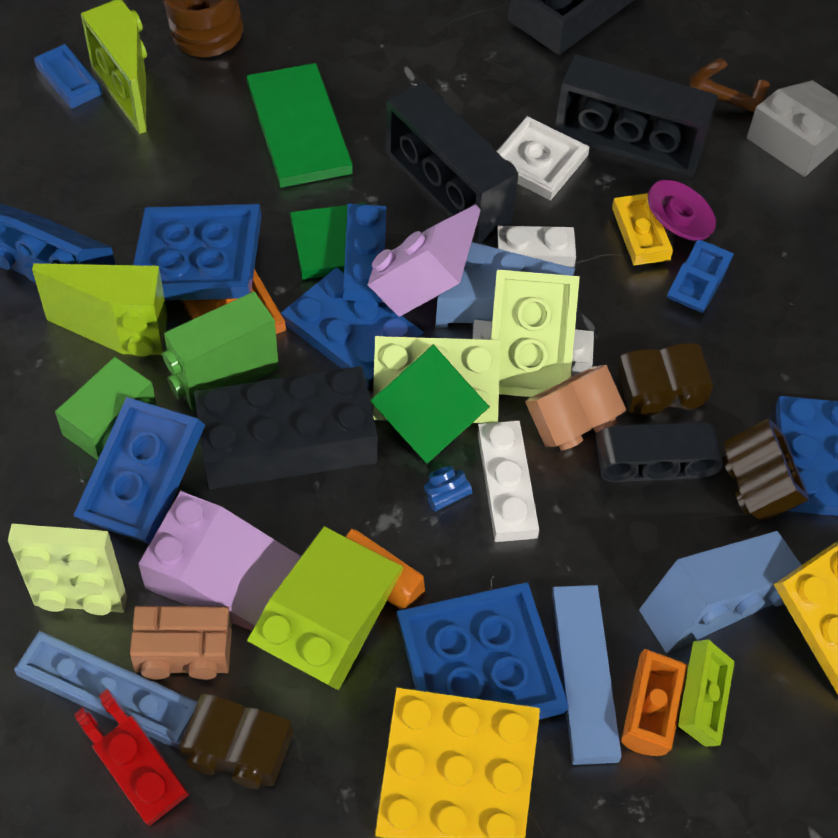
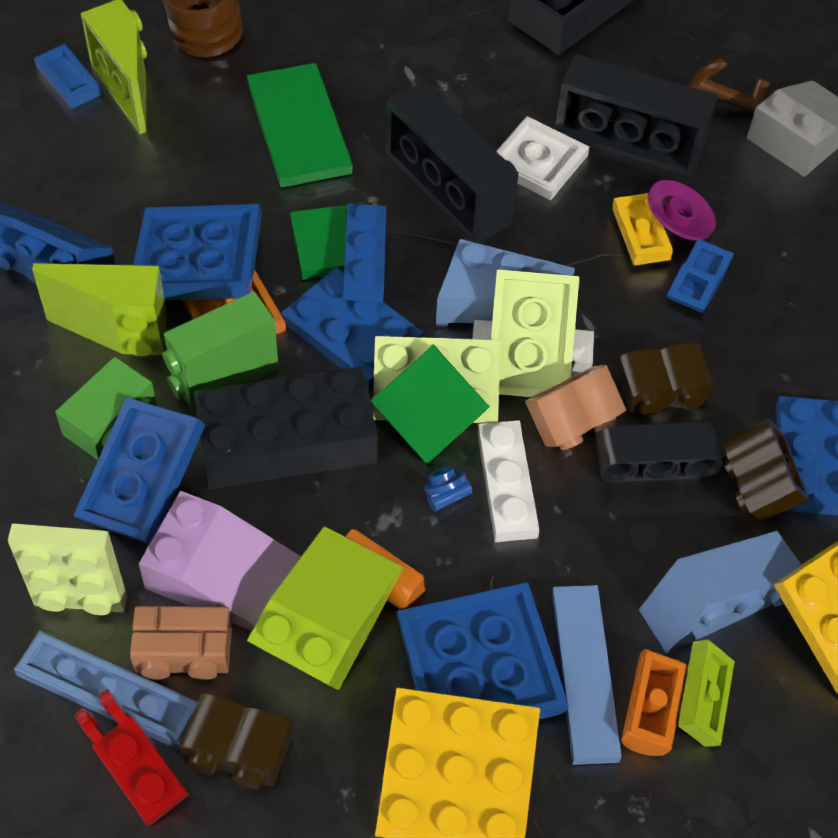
lavender slope [367,205,481,317] -> none
white plate [497,226,576,267] -> none

